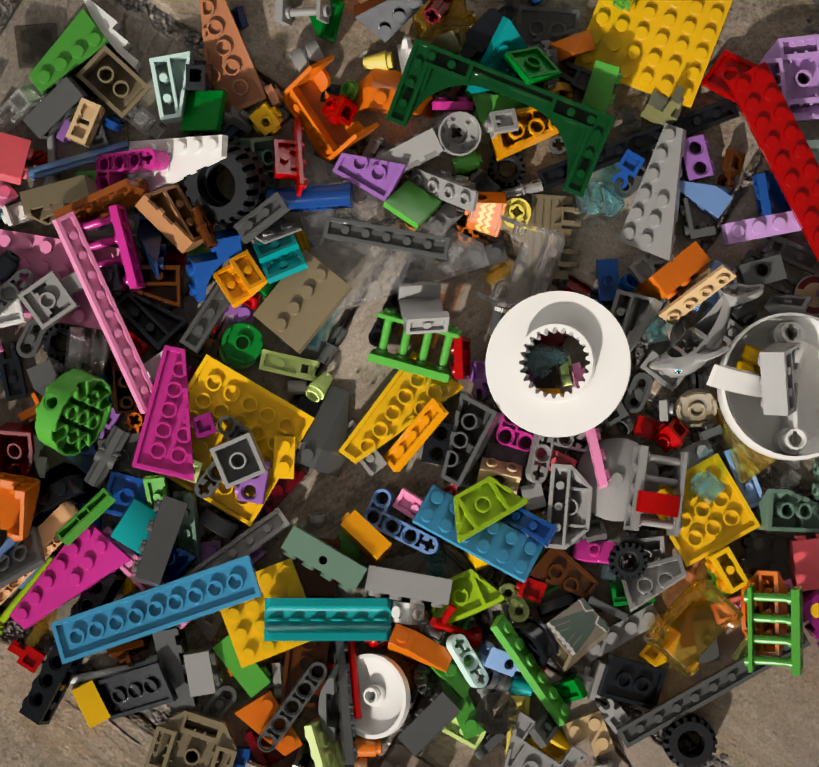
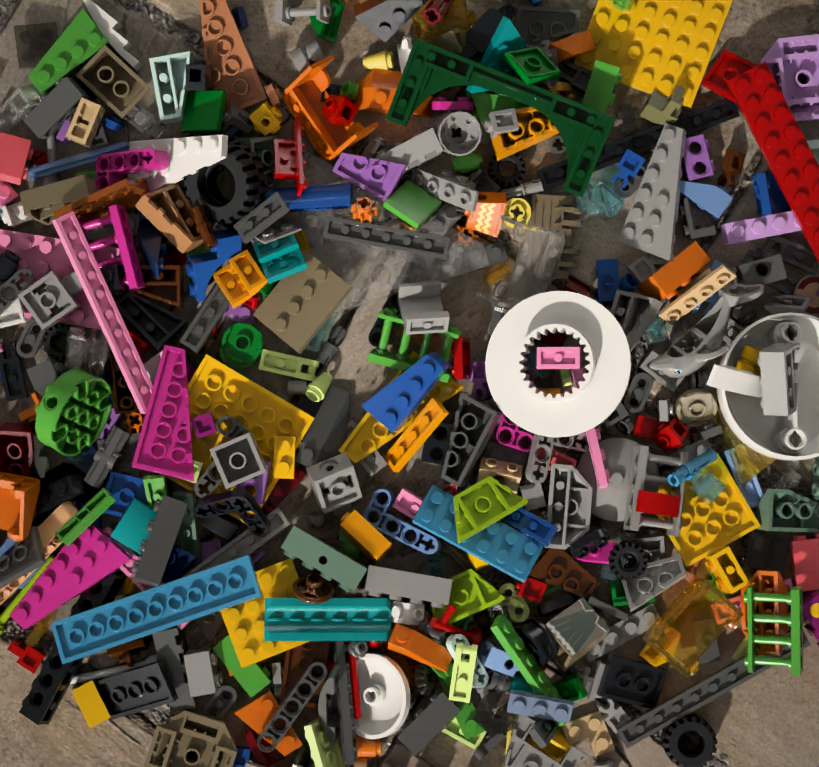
none -> black beam [193,488,271,537]
none -> reddish brown piece [292,573,335,604]
none -> light grey brick [306,452,363,518]
none -> light grey plate [348,641,368,658]
none -> orange gear [351,197,377,223]
none -> blue wedge [361,352,450,433]
none -> yellowish green plate [449,642,478,703]
none -> sand blue plate [507,689,573,724]
none -> bright pink plate [537,347,581,369]
none -> black plate [569,529,610,558]
none -> dark azure pin [668,449,717,487]

